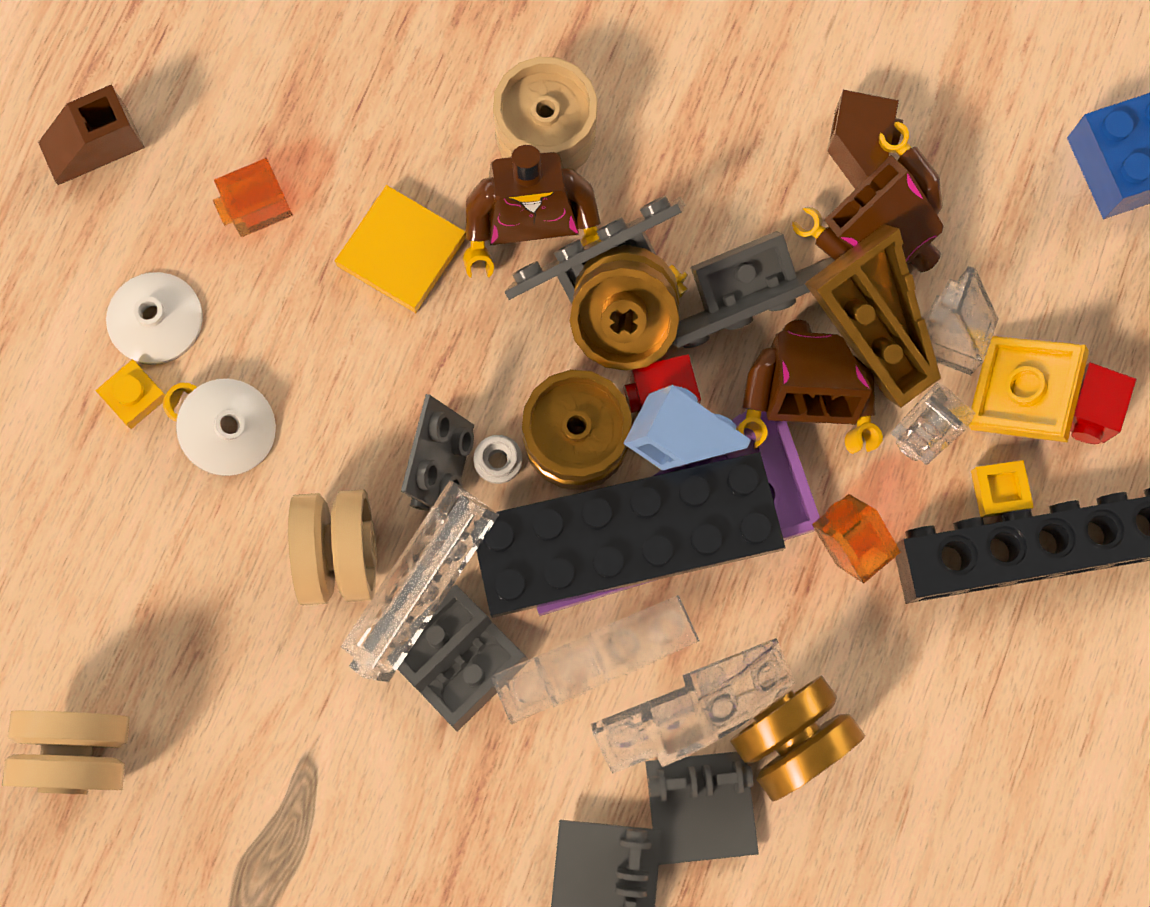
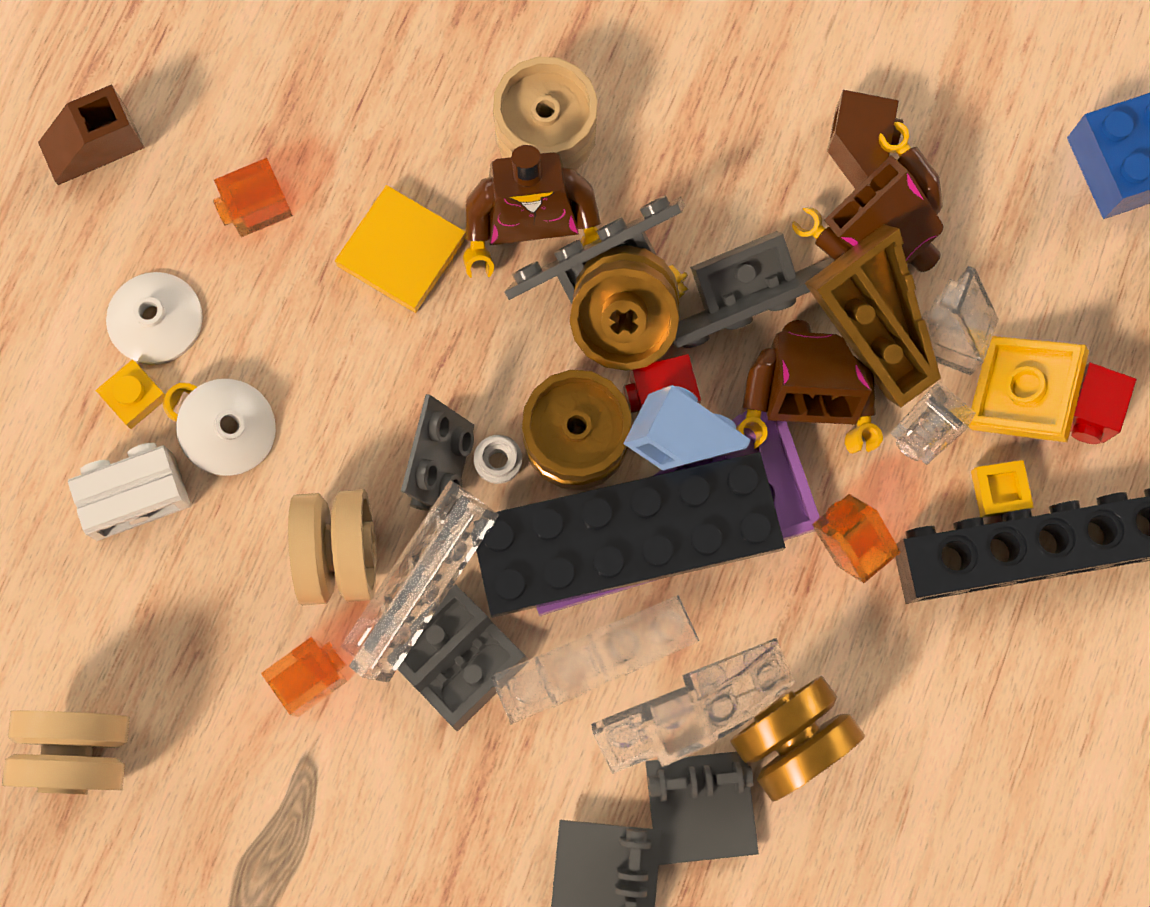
none -> white brick [68,443,191,541]
none -> clear orange brick [261,637,348,717]

